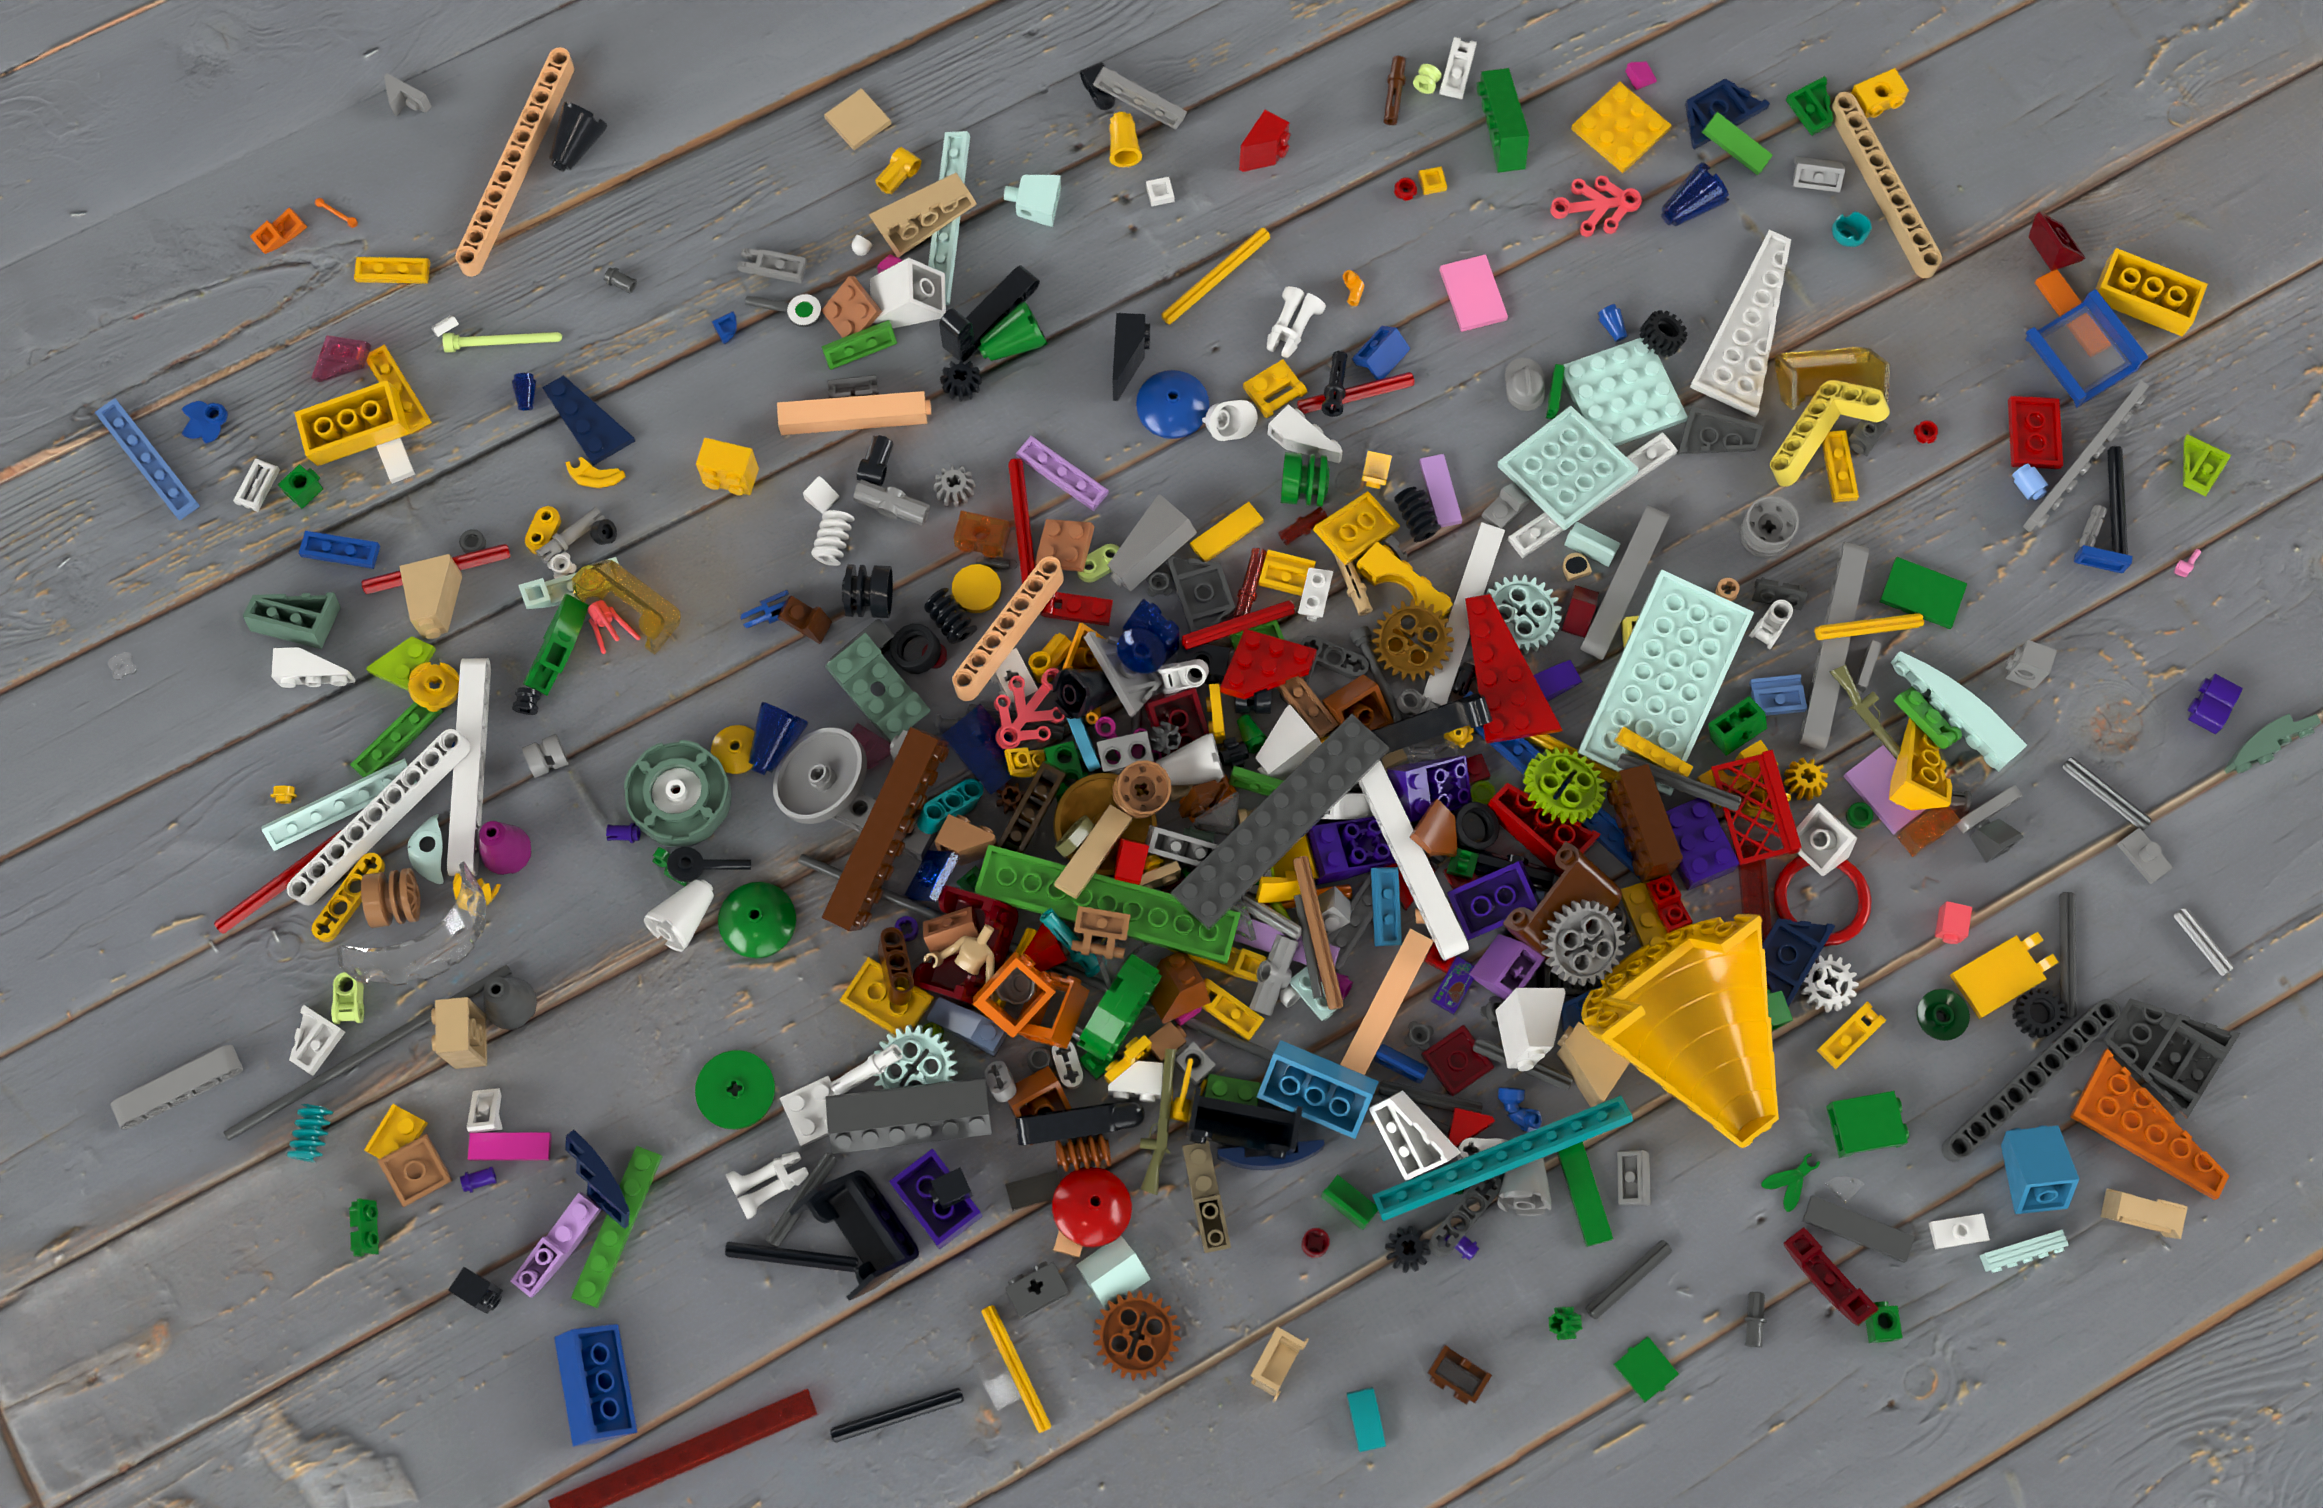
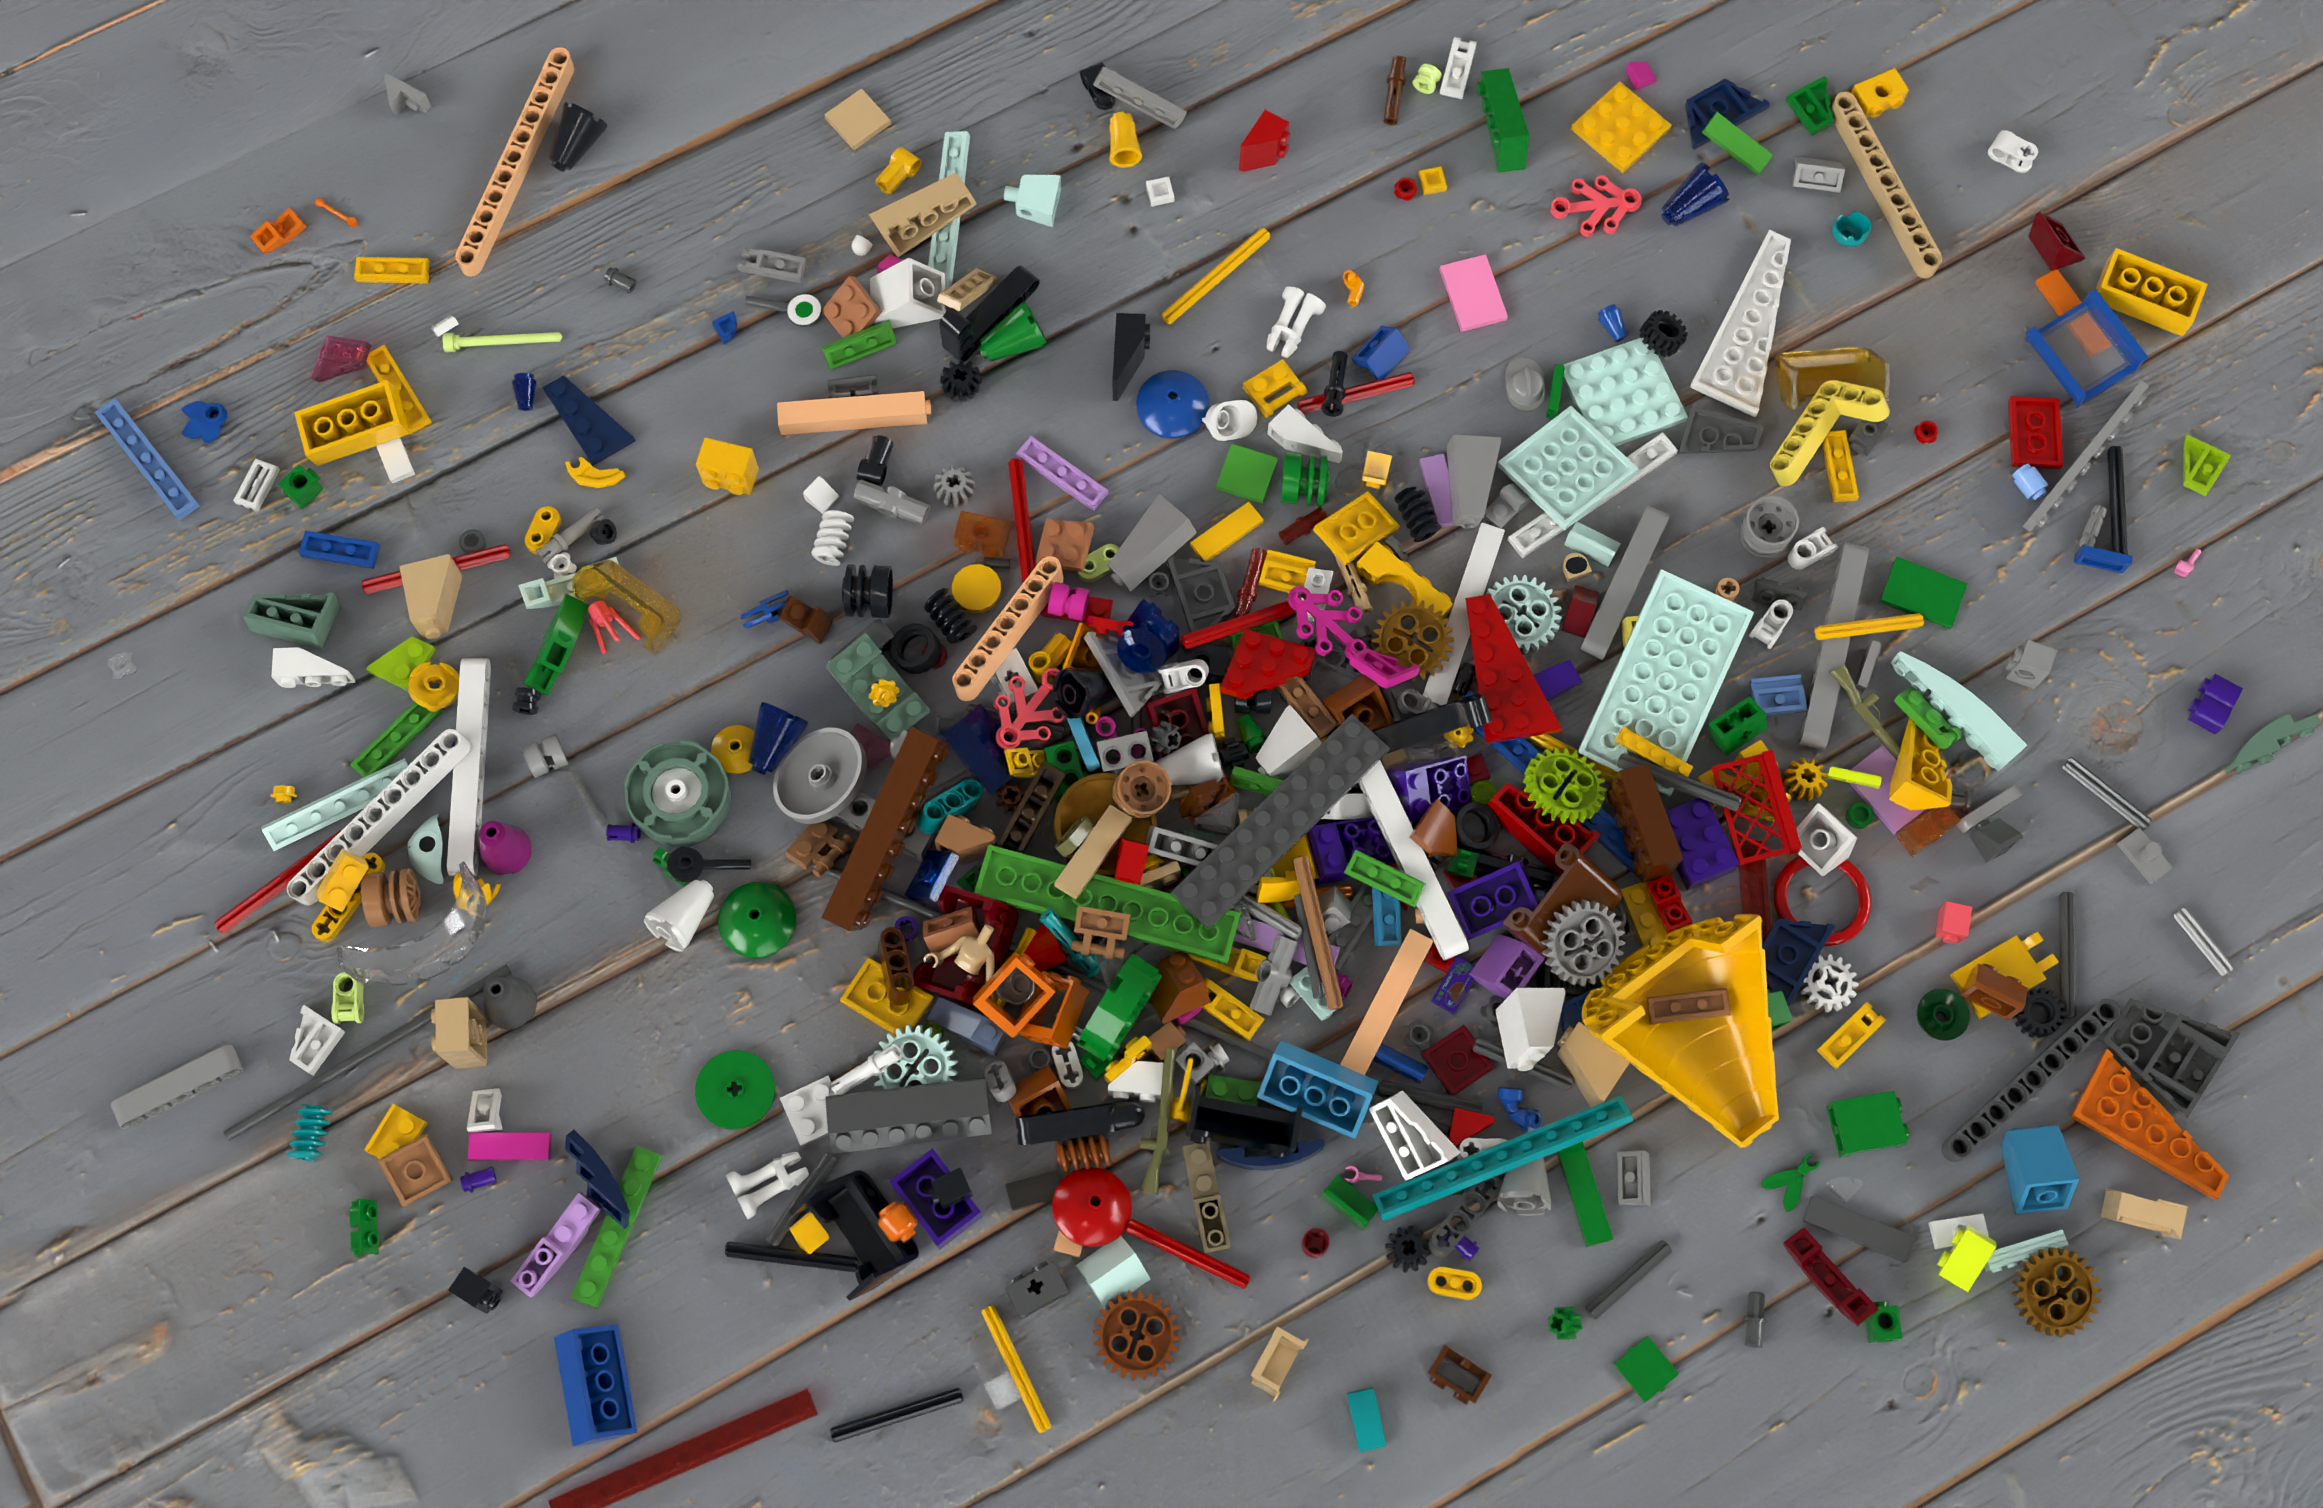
none -> yellow brick [316,848,369,912]
none -> medium nougat plate [786,821,853,878]
none -> yellow slope [789,1212,830,1254]
none -> yellow plant [869,679,900,707]
none -> orange head [878,1201,918,1243]
none -> tan tile [937,269,997,311]
none -> dark pink wheel [1048,582,1090,621]
none -> red plate [1086,616,1134,640]
none -> red axle [1126,1219,1250,1289]
none -> white plate [1207,1043,1230,1068]
none -> bright green tile [1216,443,1278,504]
none -> dark pink plant [1288,586,1367,660]
none -> bright green tile [1344,850,1426,908]
none -> bright pink hand [1344,1166,1382,1184]
none -> dark pink wing [1349,649,1420,689]
none -> yellow plate [1427,1267,1482,1300]
none -> light grey slope [1446,435,1501,529]
none -> medium nougat tile [1647,988,1731,1025]
none -> white piece [1788,527,1838,570]
none -> neon yellow tile [1828,766,1882,789]
none -> neon yellow brick [1937,1224,1997,1292]
none -> dark orange slope [1960,963,2028,1020]
none -> white piece [1988,130,2038,173]
none -> pearl gold gear [2012,1247,2102,1337]

